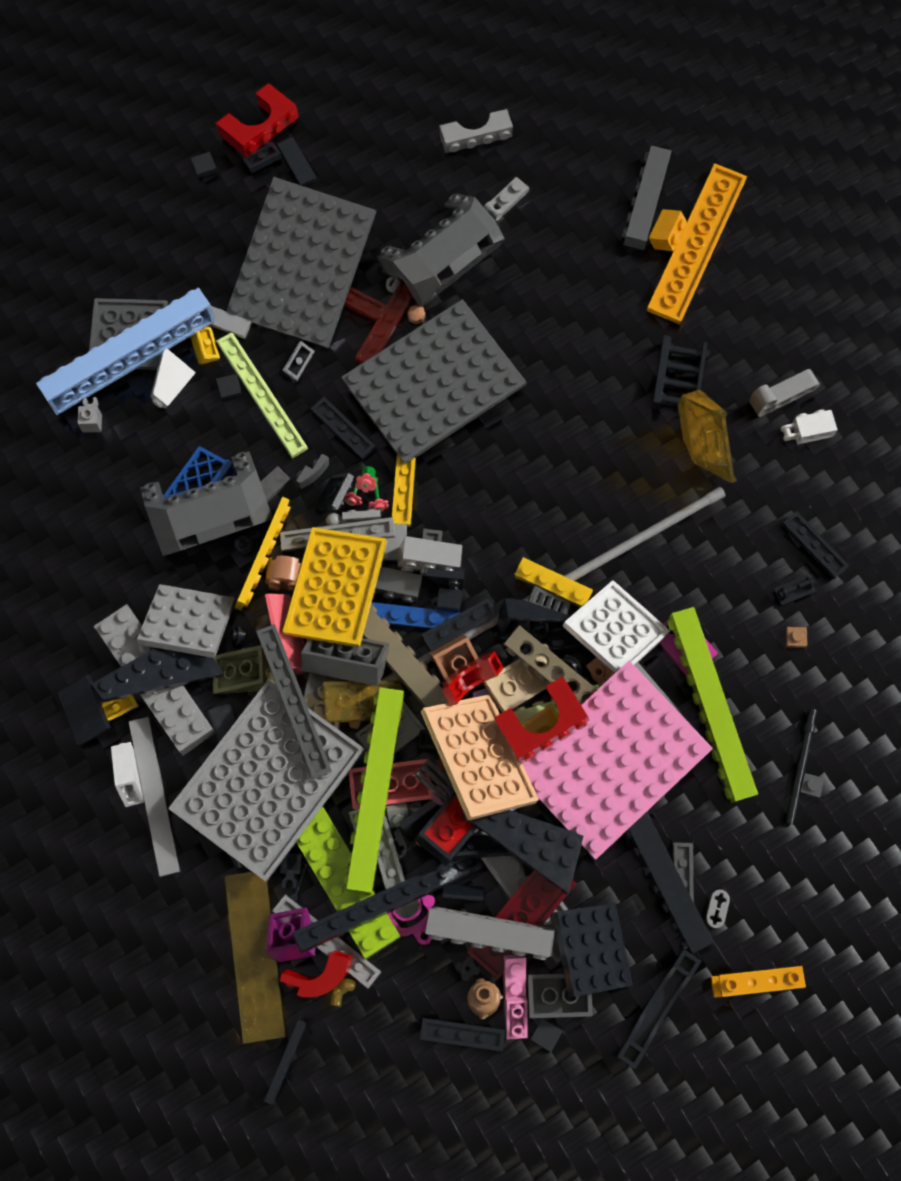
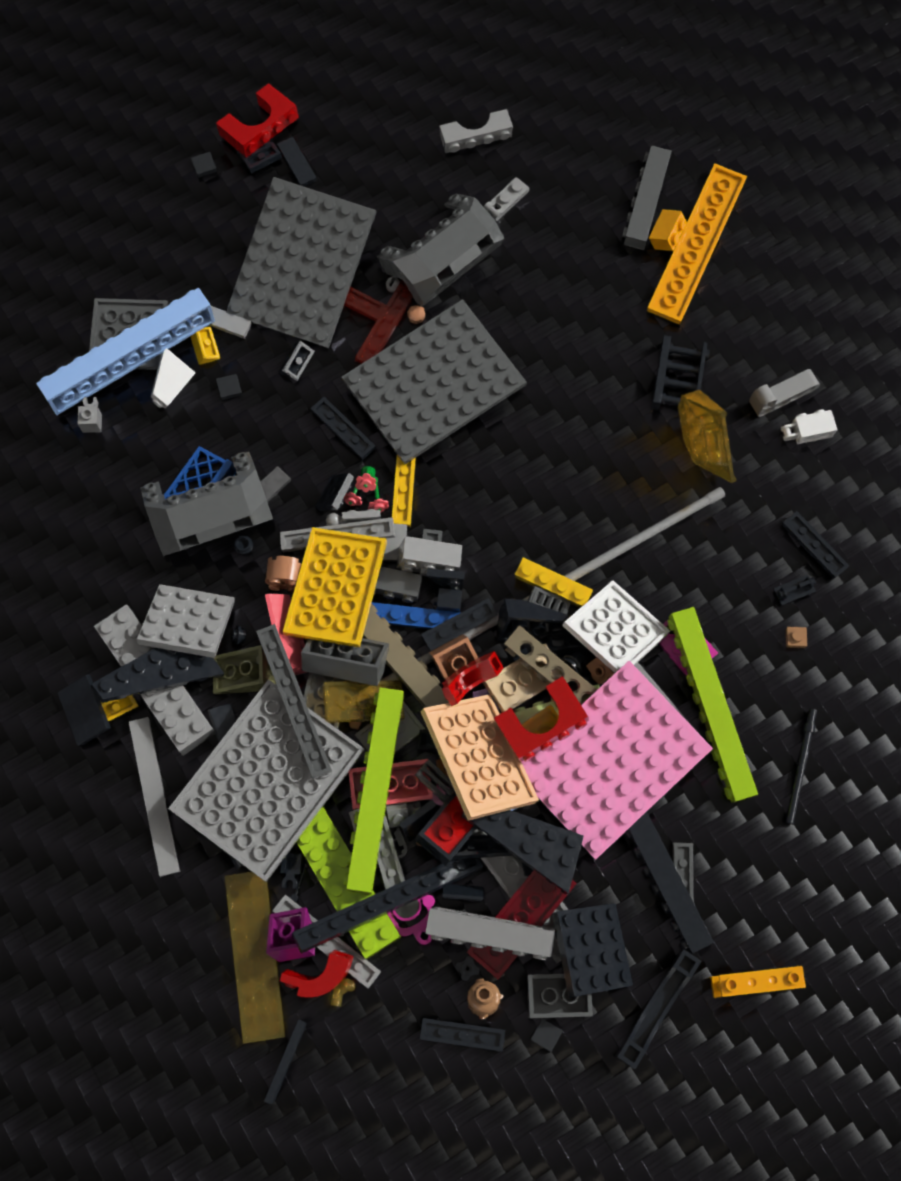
white slope [111,742,145,807] -> none
yellowish green tile [216,332,308,458] -> none
yellow plate [234,497,291,611] -> none
dark grey slope [296,454,329,489] -> none
bright pink slope [503,955,527,1039] -> none
light grey beam [705,890,730,929] -> none
dark grey plate [800,773,824,798] -> none

